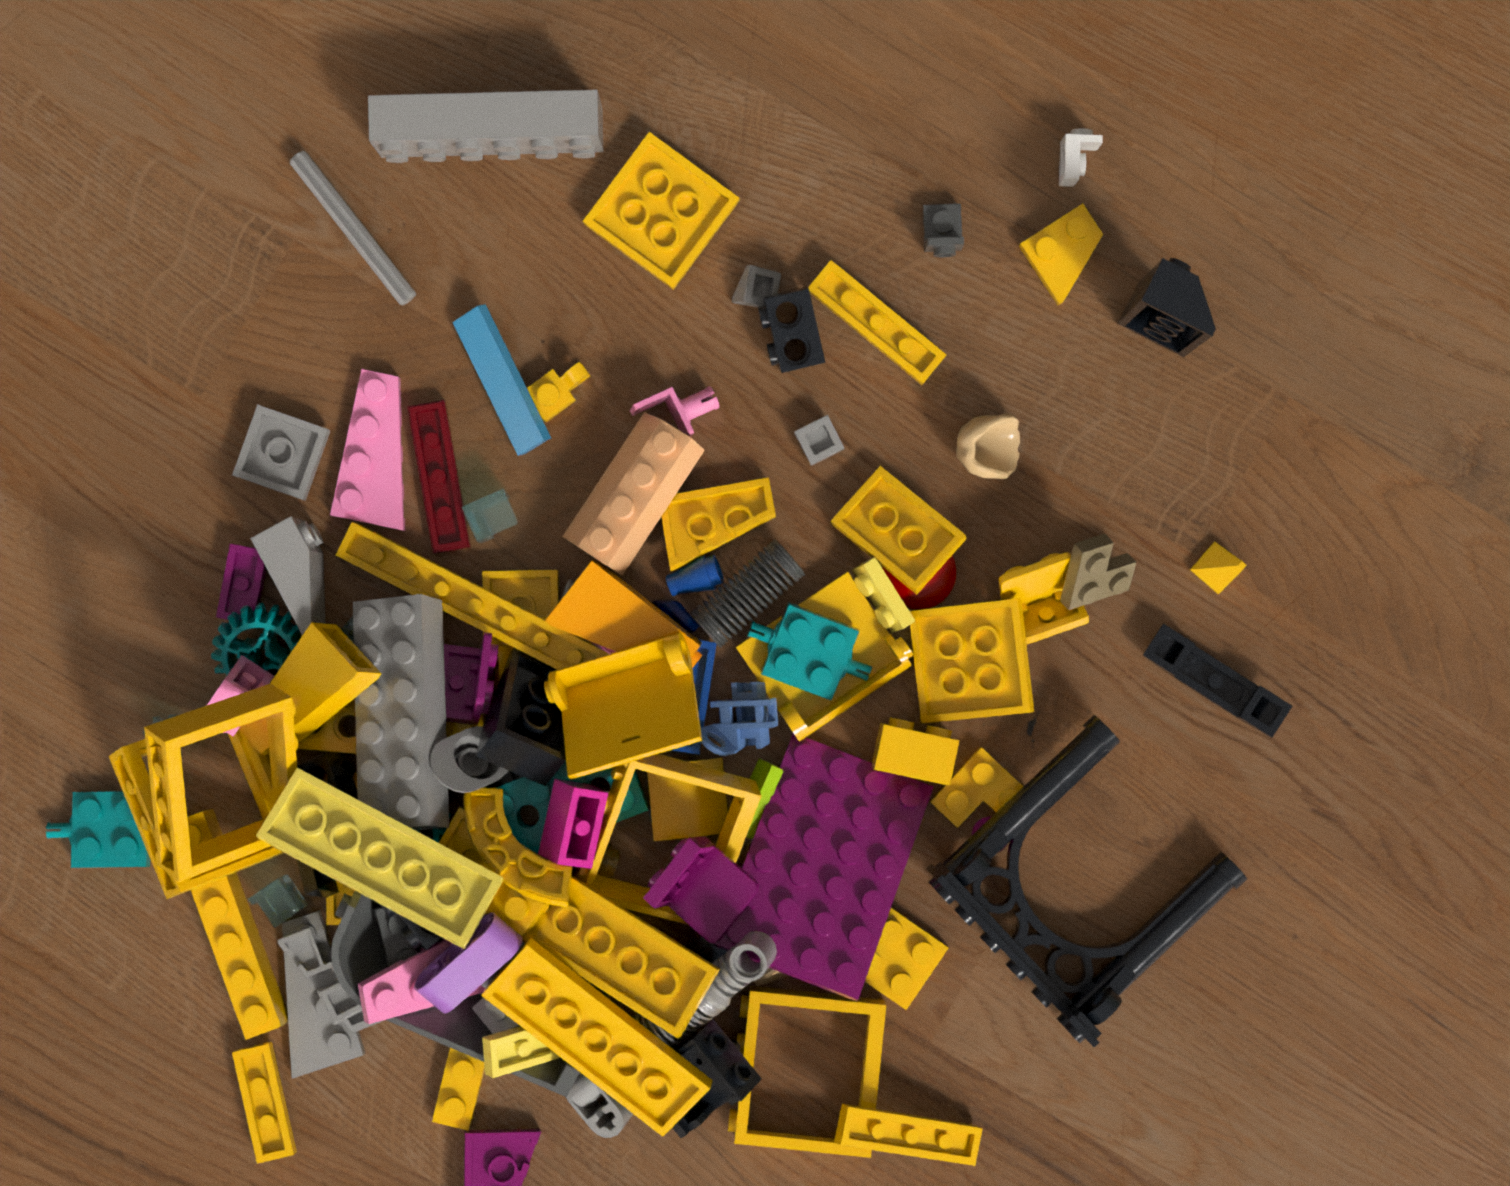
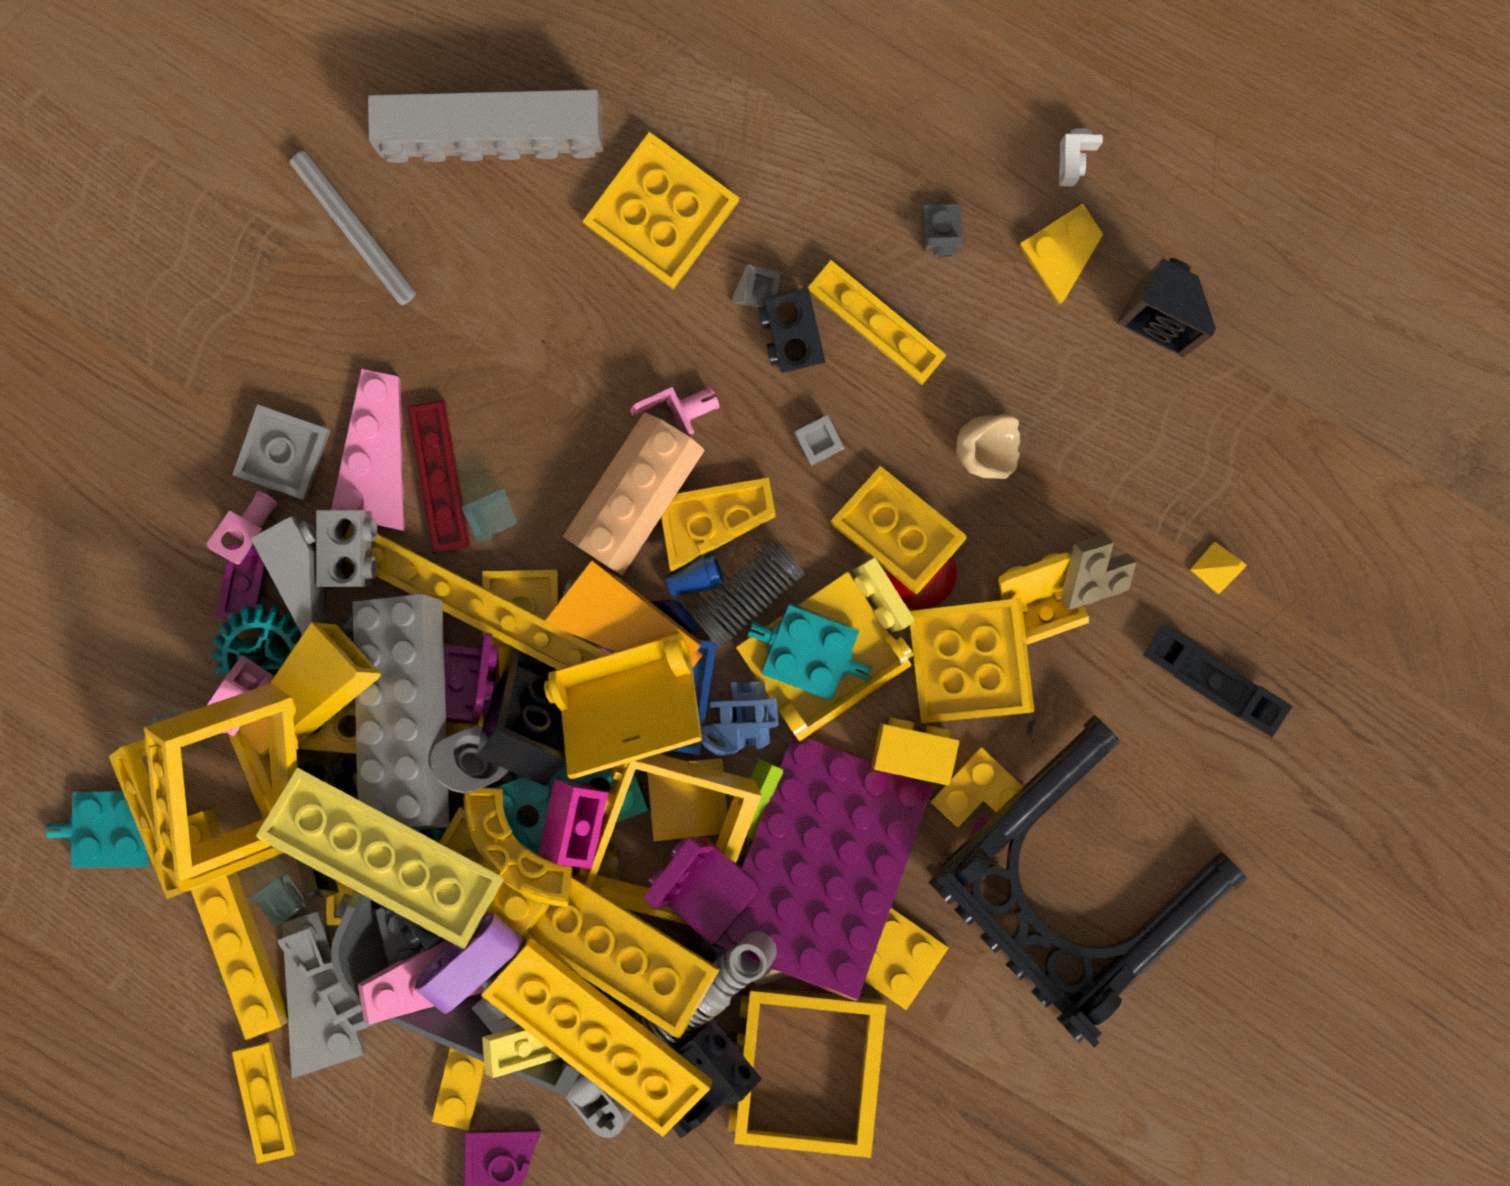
dark azure tile [452,304,551,456] -> none
yellow plate [527,362,591,422] -> none
yellow plate [834,1104,983,1166] -> none
none -> bright pink bracket [207,491,277,564]
none -> light grey brick [316,510,377,587]

